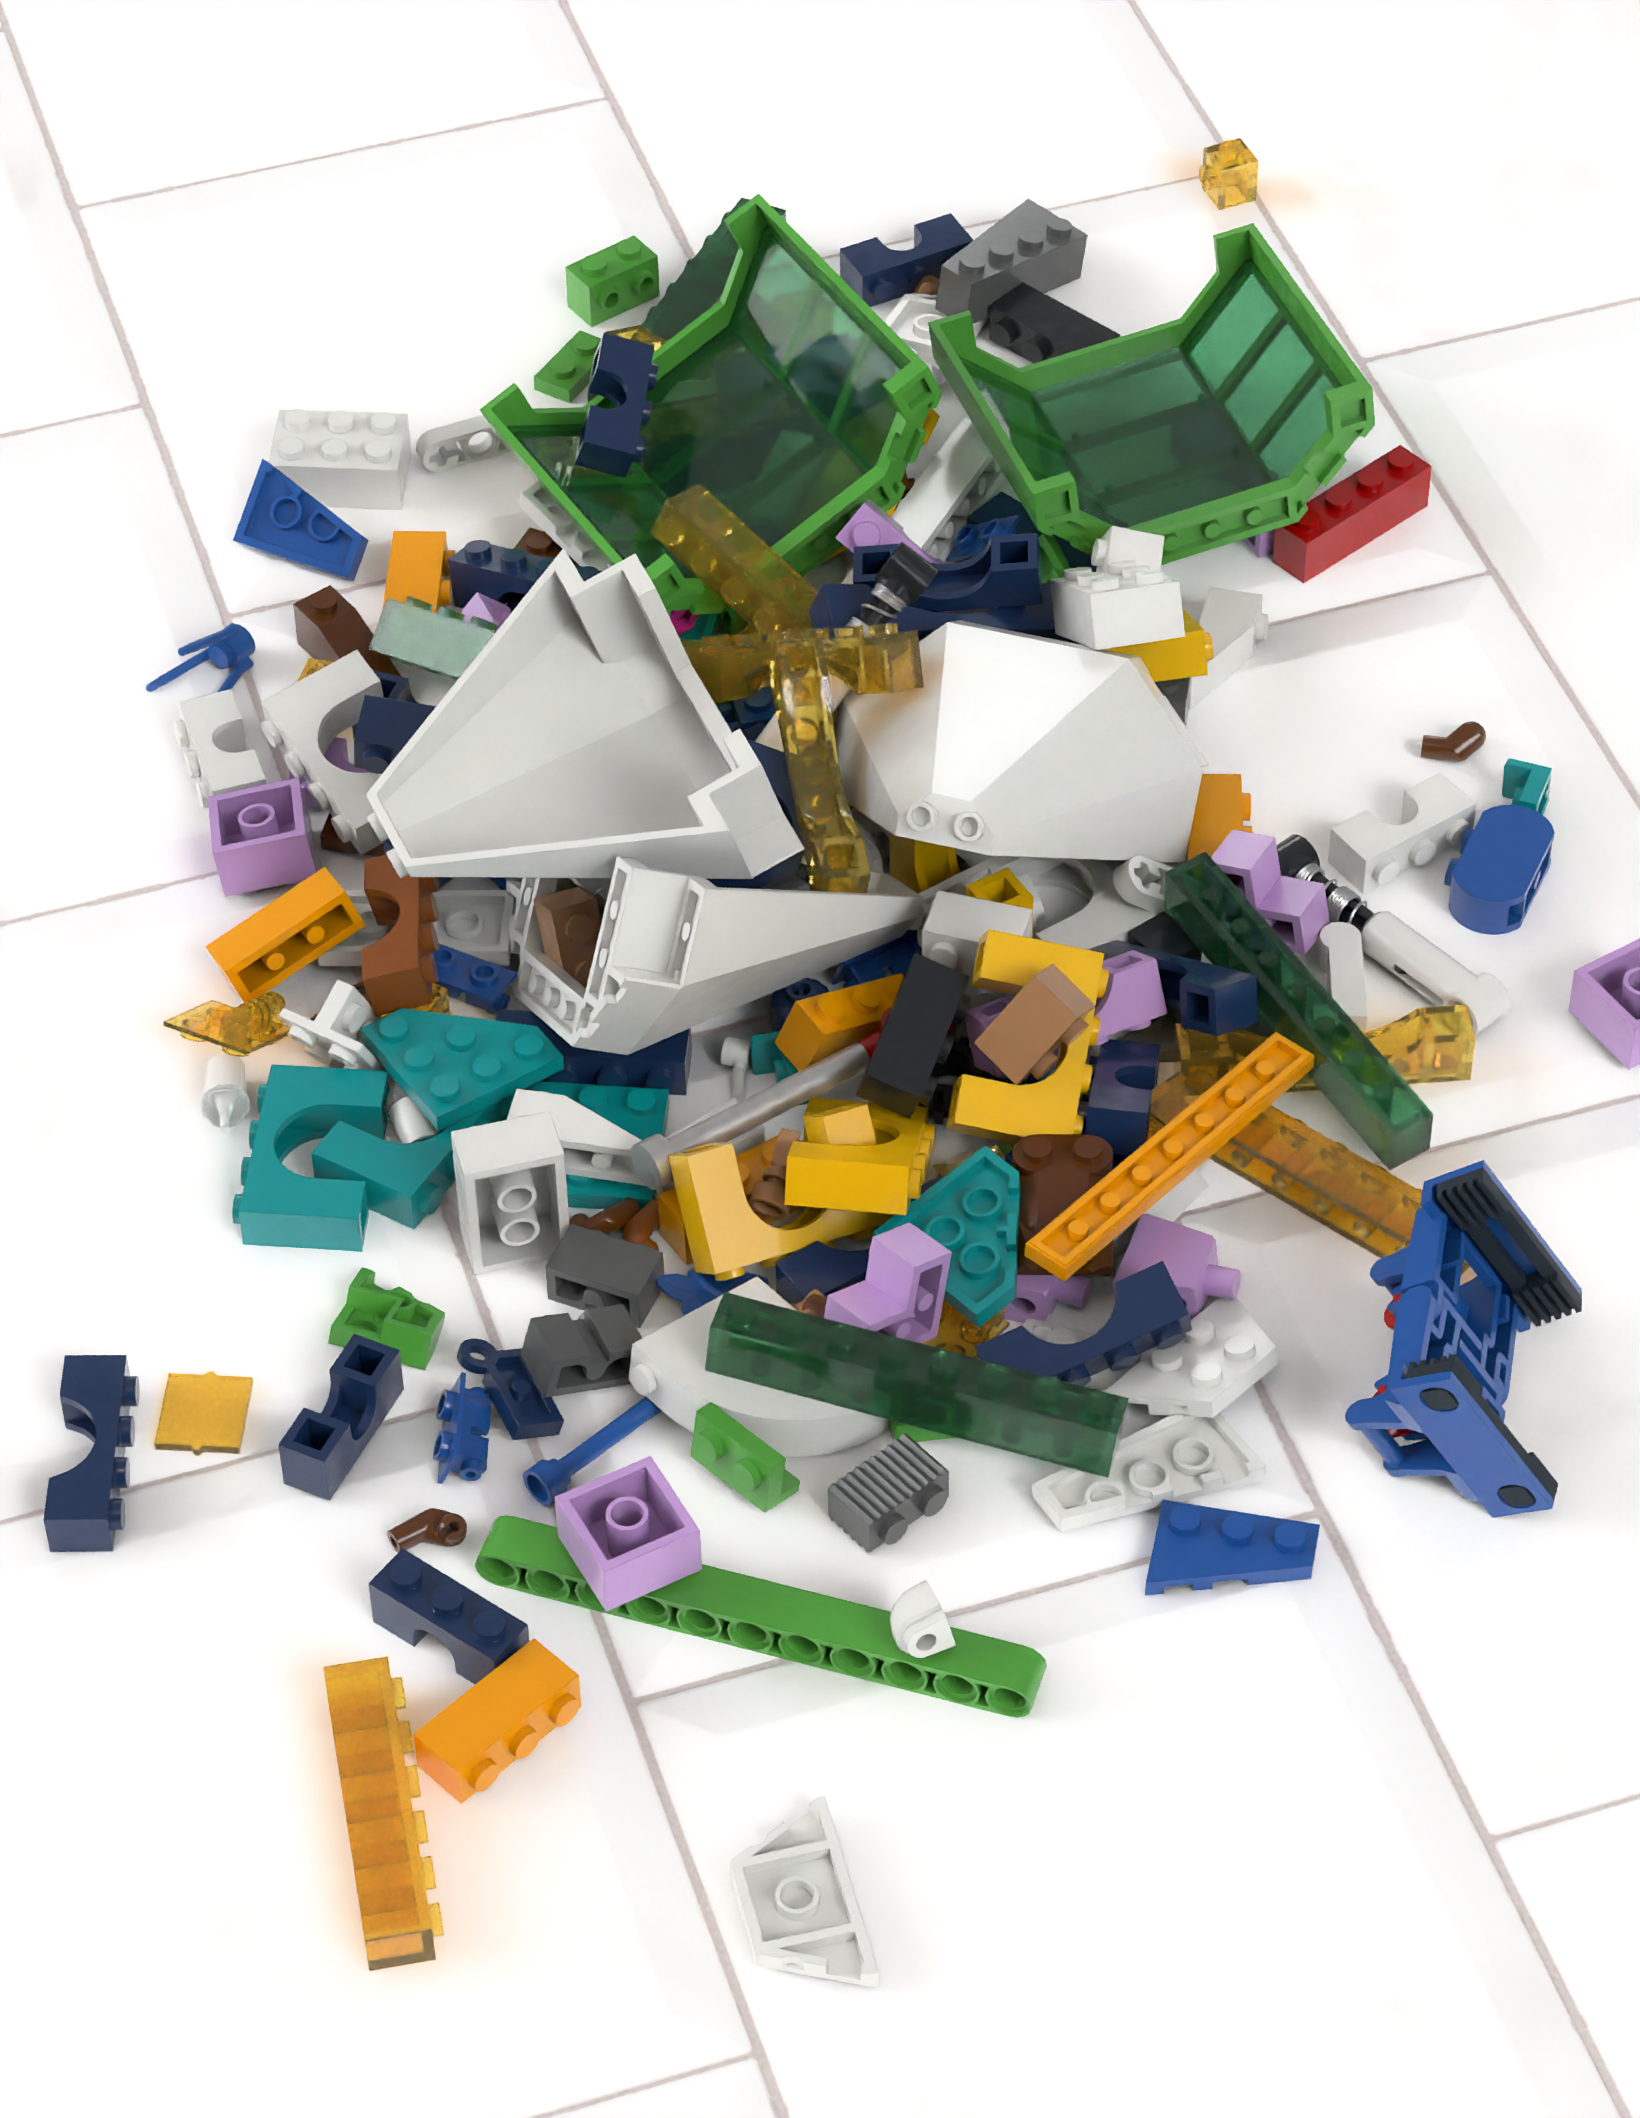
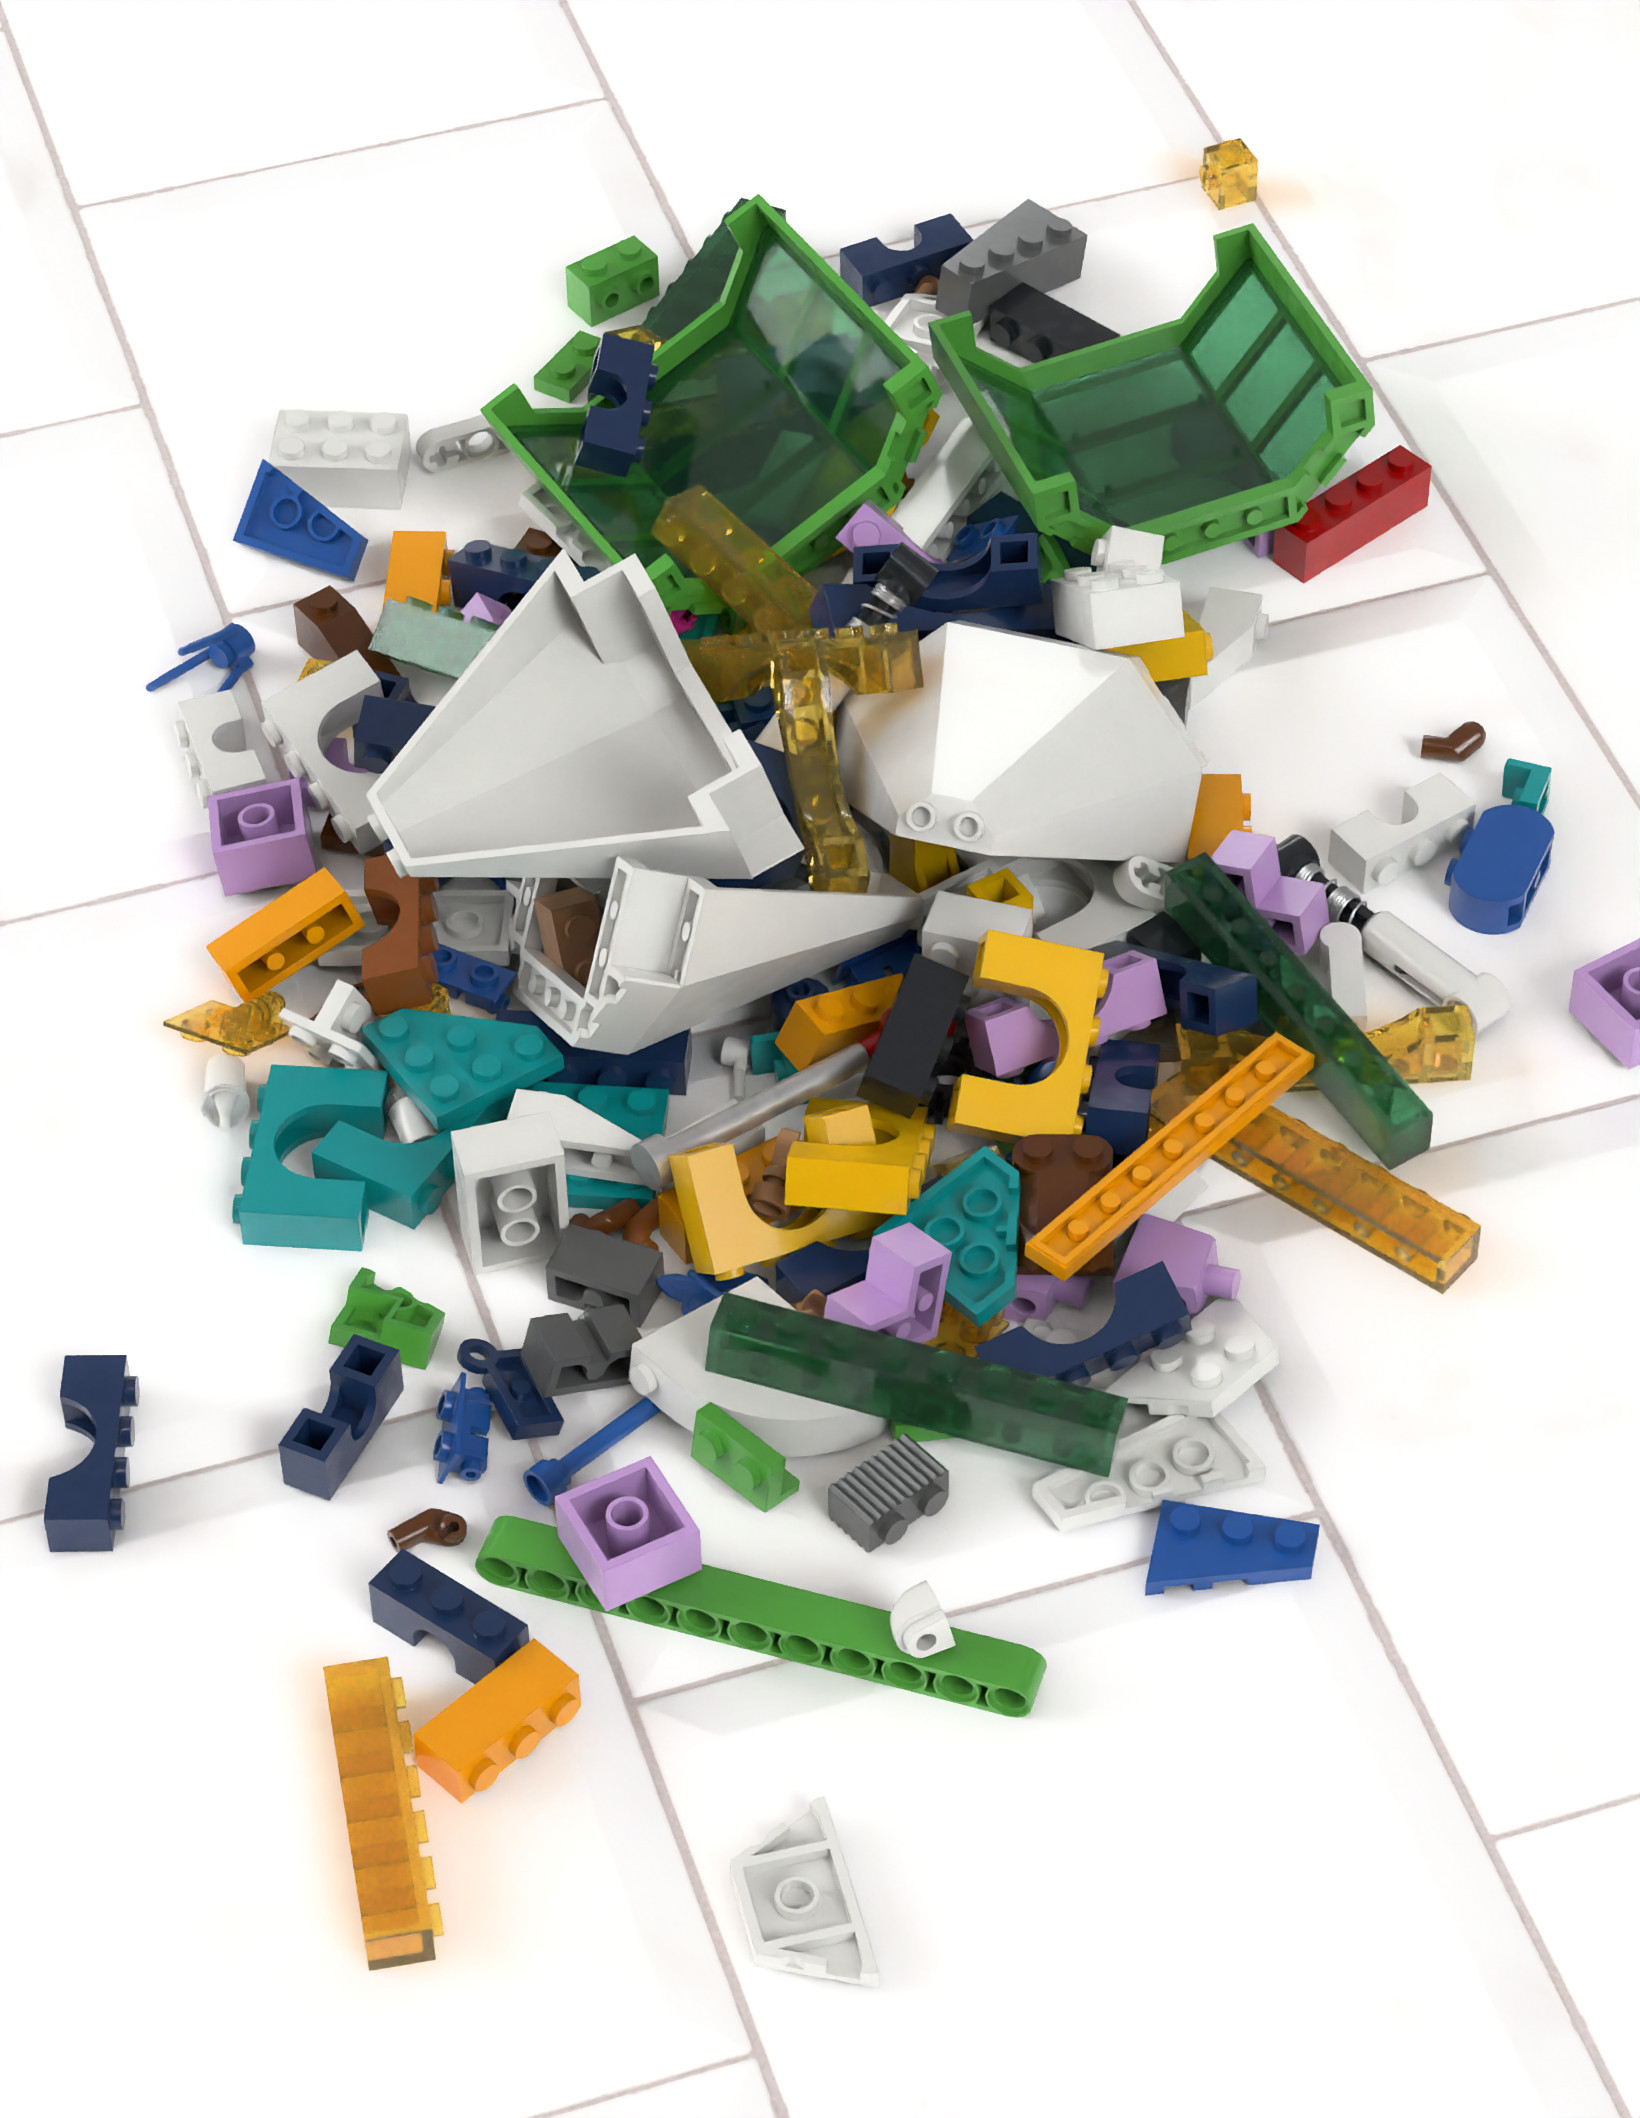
clear yellow piece [154,1371,253,1456] -> none
medium nougat brick [974,964,1095,1085] -> none
blue container [1345,1160,1582,1518] -> none

